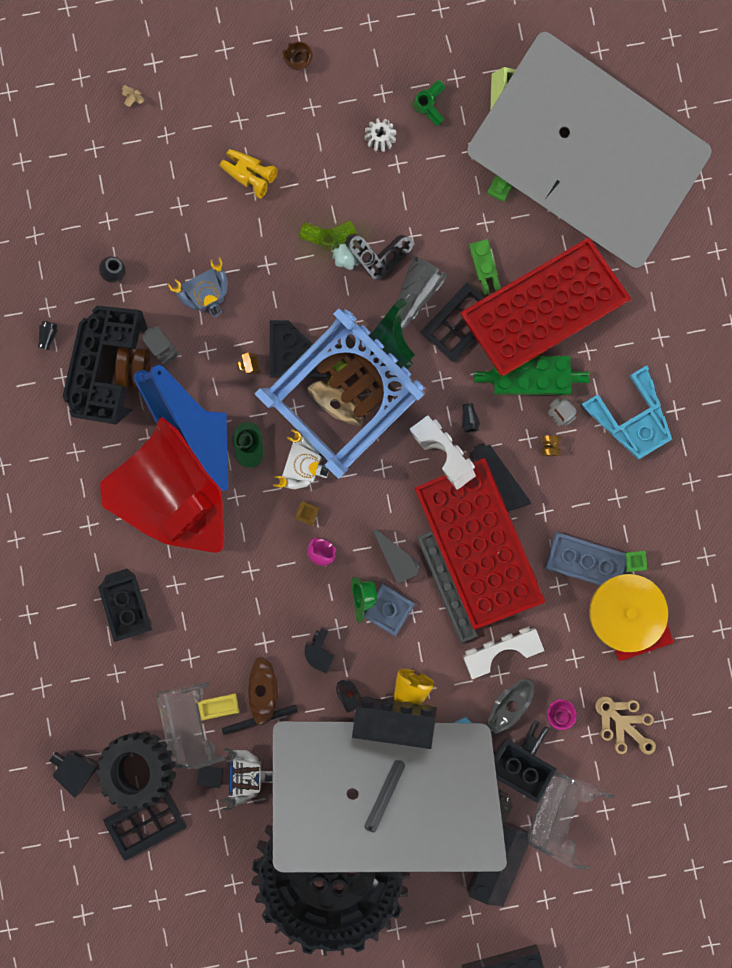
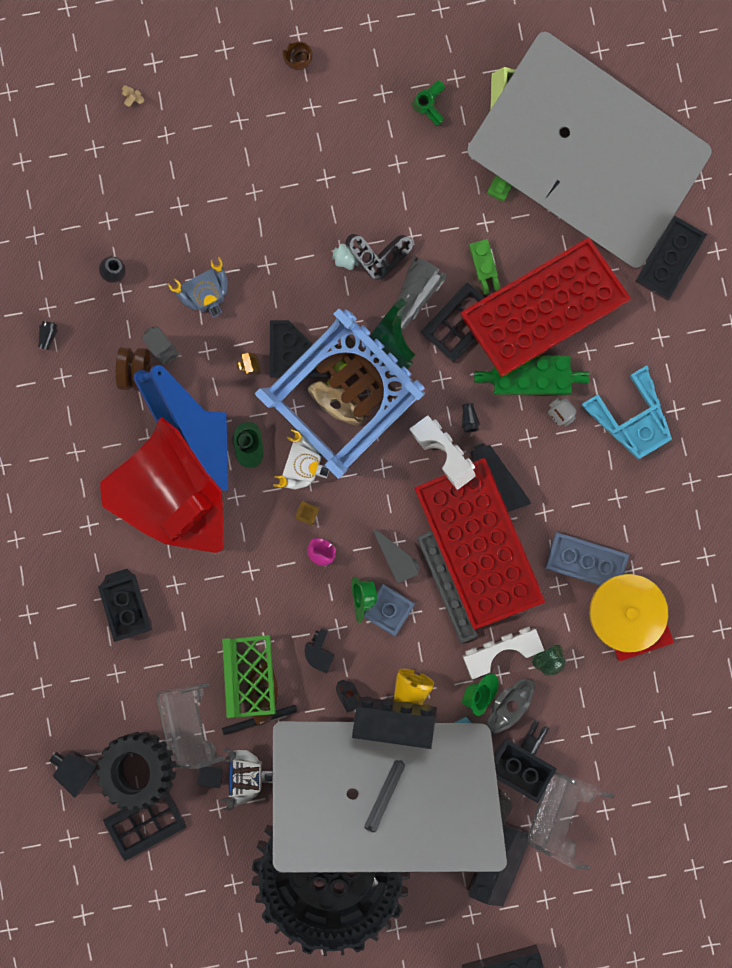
black slope [63,305,148,425] -> none
light yellow tile [198,693,240,721] -> none
yellow piece [219,149,278,199] -> none
clear neon green piece [299,220,357,250] -> none
white gear [365,118,396,152] -> none
pearl gold wheel [541,436,561,456] -> none
dark pink hair [547,699,577,730] -> none
tan plant [595,697,656,755] -> none
bright green tile [625,551,647,572] -> none
none -> bright green fence [222,635,276,718]
none -> green piece [461,673,499,716]
none -> clear green helmet [532,645,566,676]
none -> black plate [635,215,707,301]

